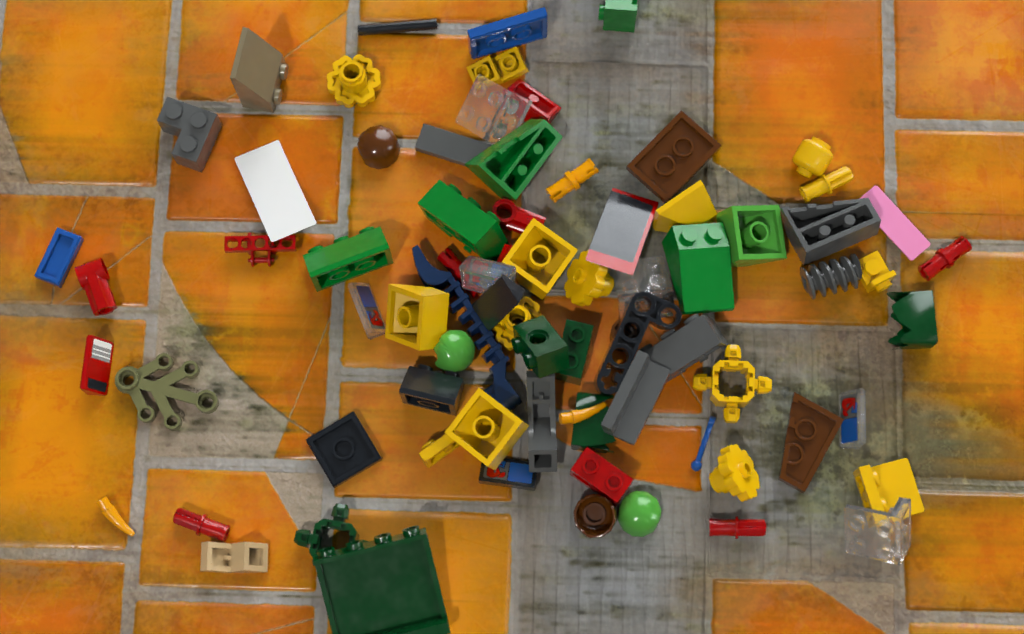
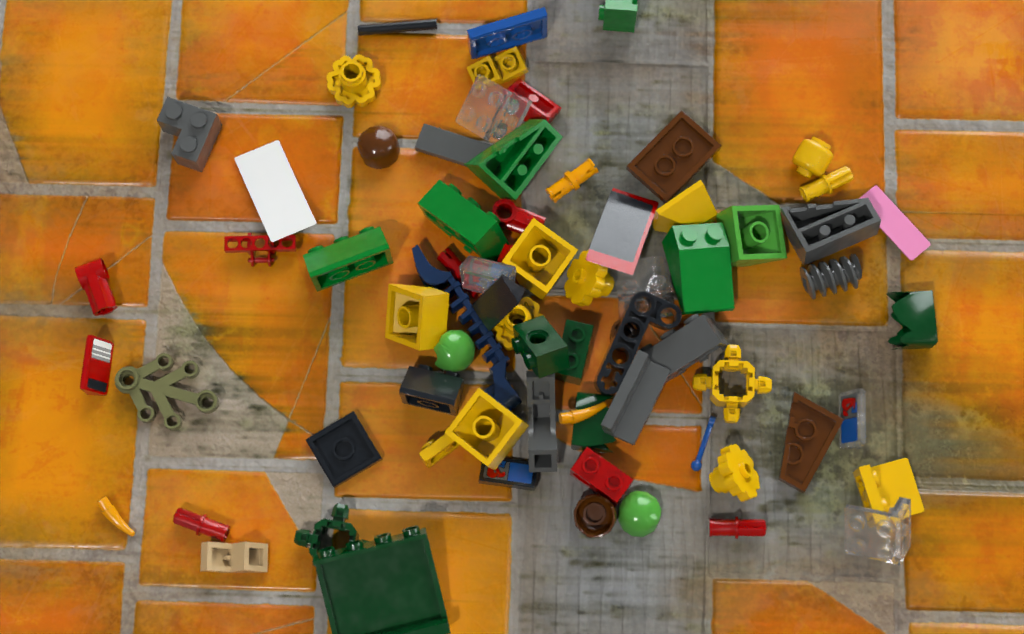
blue tile [34,227,84,288] -> none
dark tan slope [230,27,288,113] -> none
slope [348,282,386,340] -> none
yellow bracket [859,250,896,293] -> none
red pin [918,236,972,281] -> none

